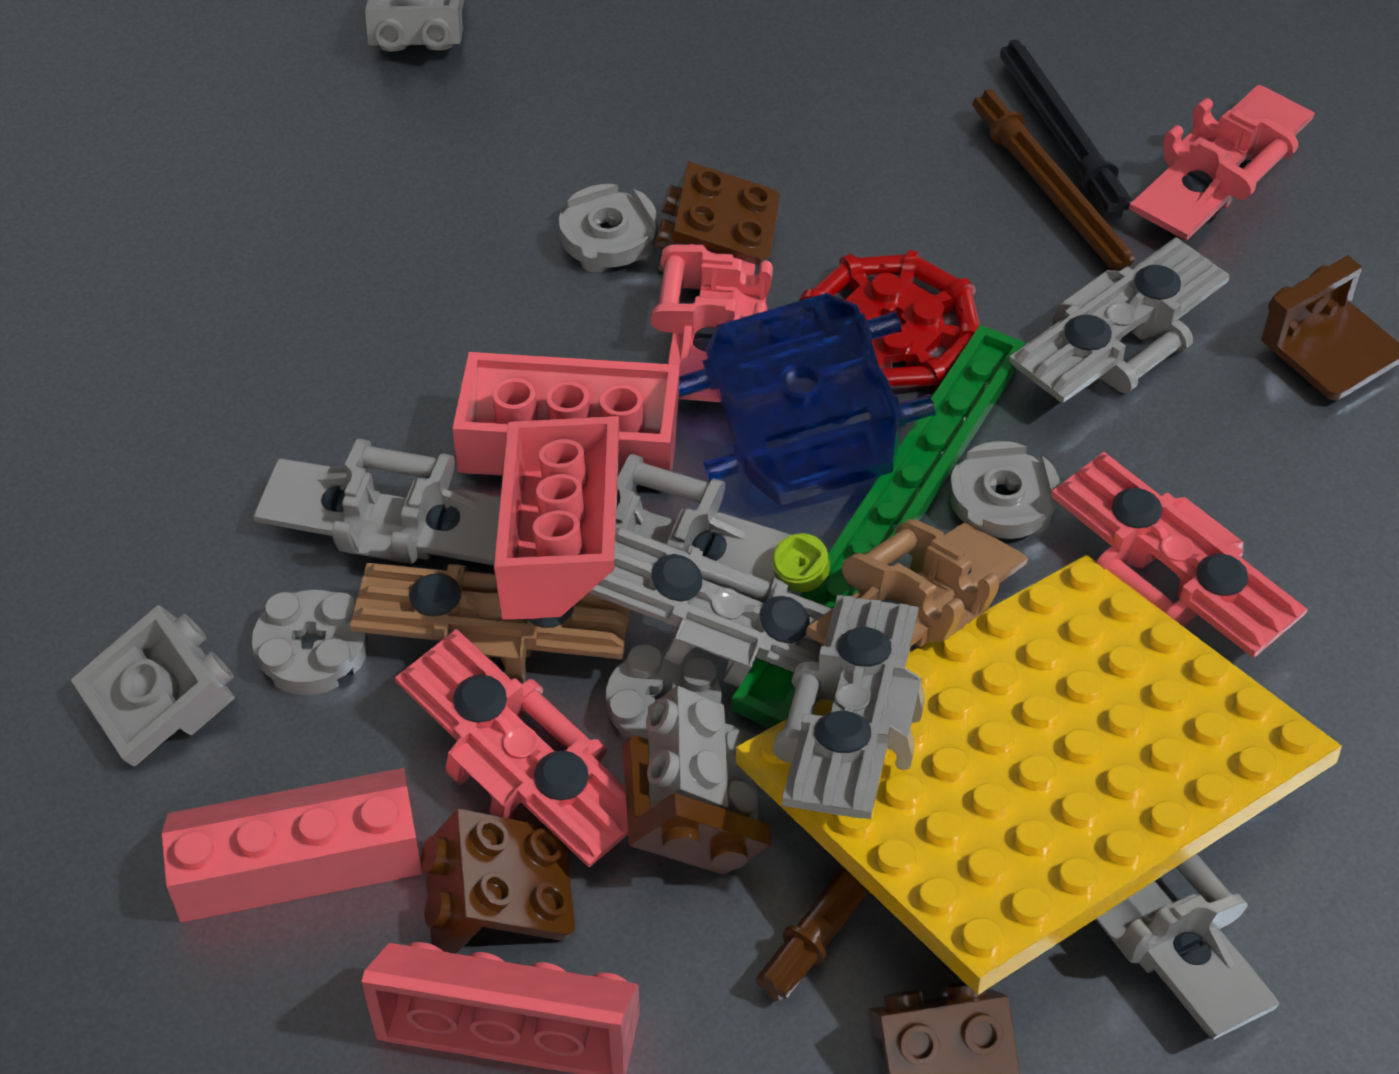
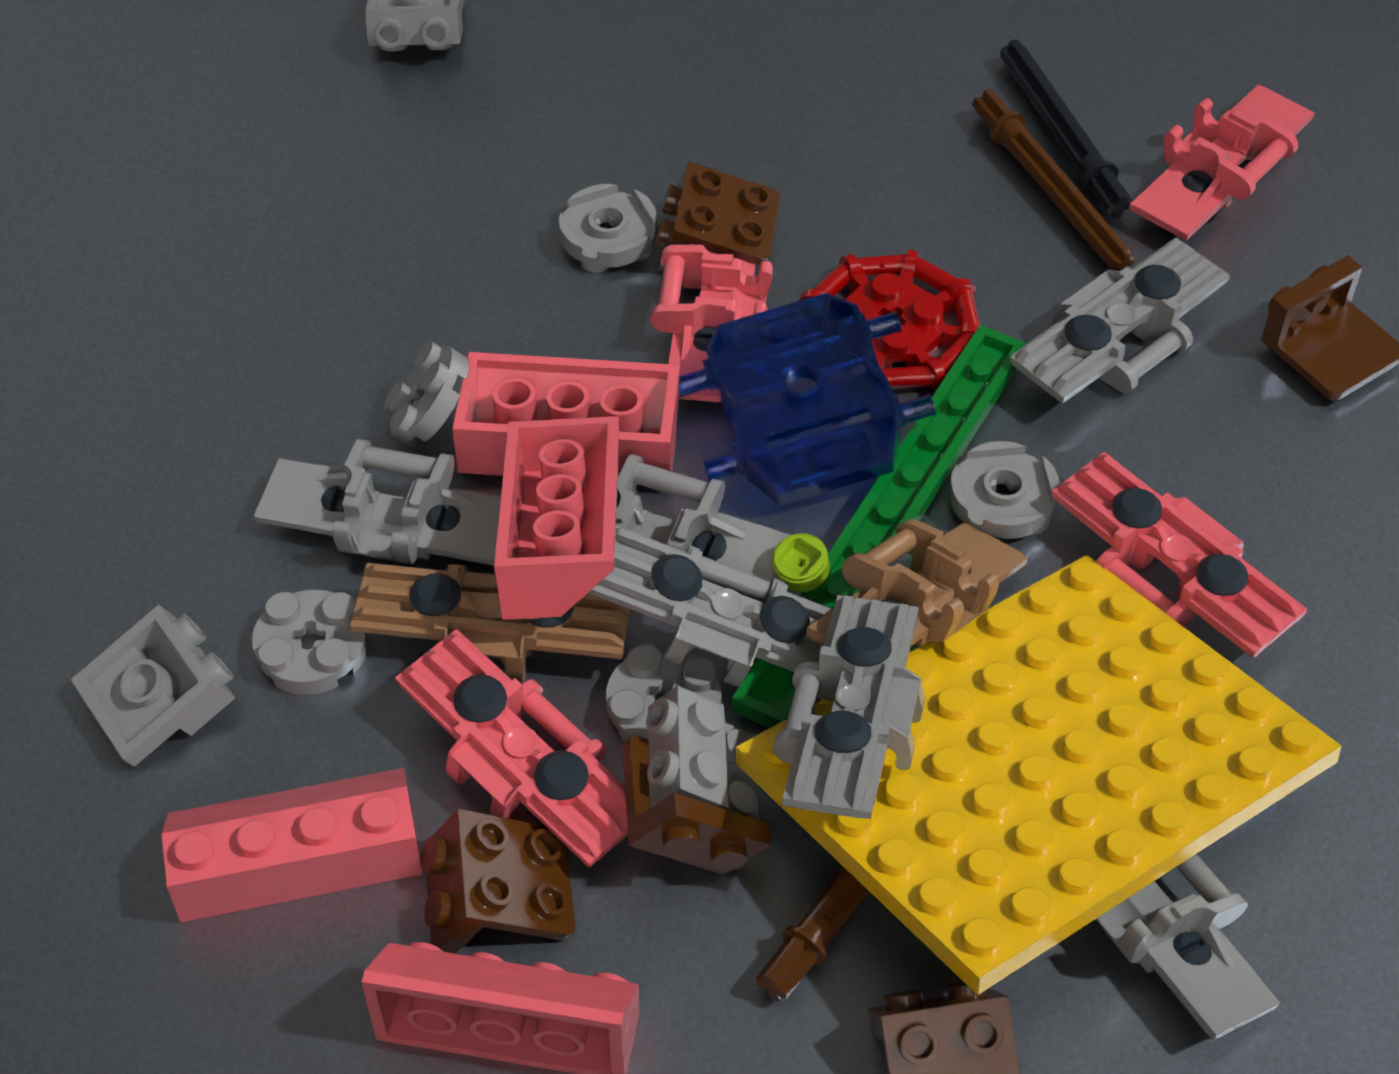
none -> light grey plate [384,341,469,447]

